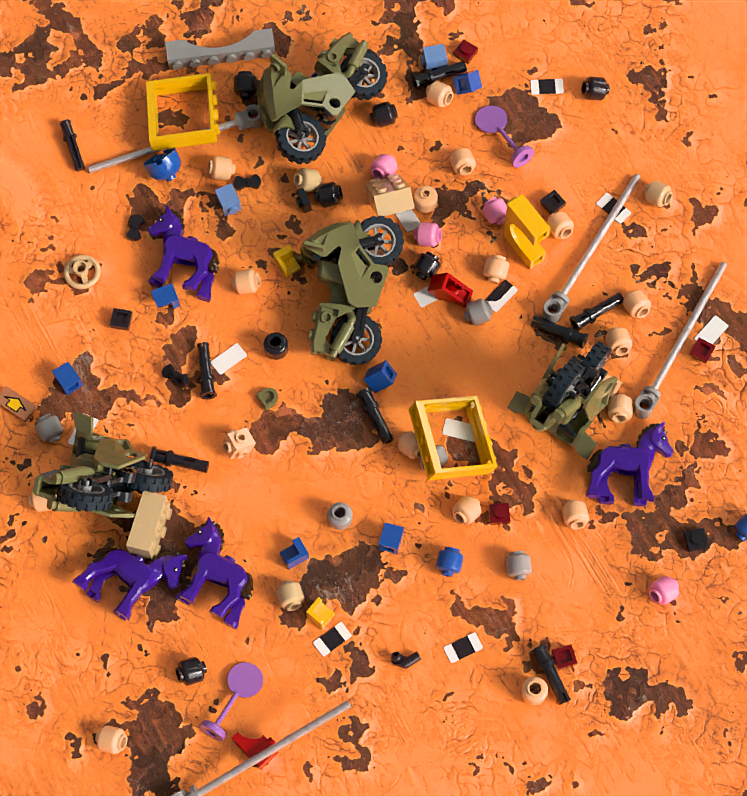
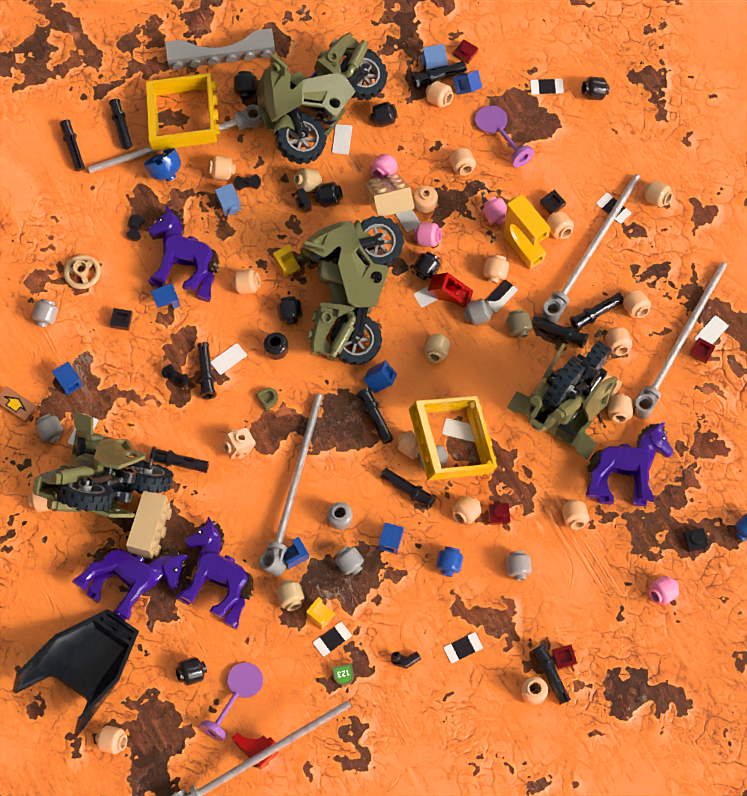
none -> black windscreen [13,609,139,737]
none -> light grey head [31,299,58,328]
none -> black axle [109,98,132,150]
none -> flat silver piece [259,394,323,577]
none -> black head [277,296,303,325]
none -> white sticker [332,124,352,155]
none -> tile [332,663,354,686]
none -> light grey head [335,545,364,576]
none -> black pin [380,467,437,511]
none -> tan head [424,334,451,363]
none -> dark tan head [506,309,533,339]

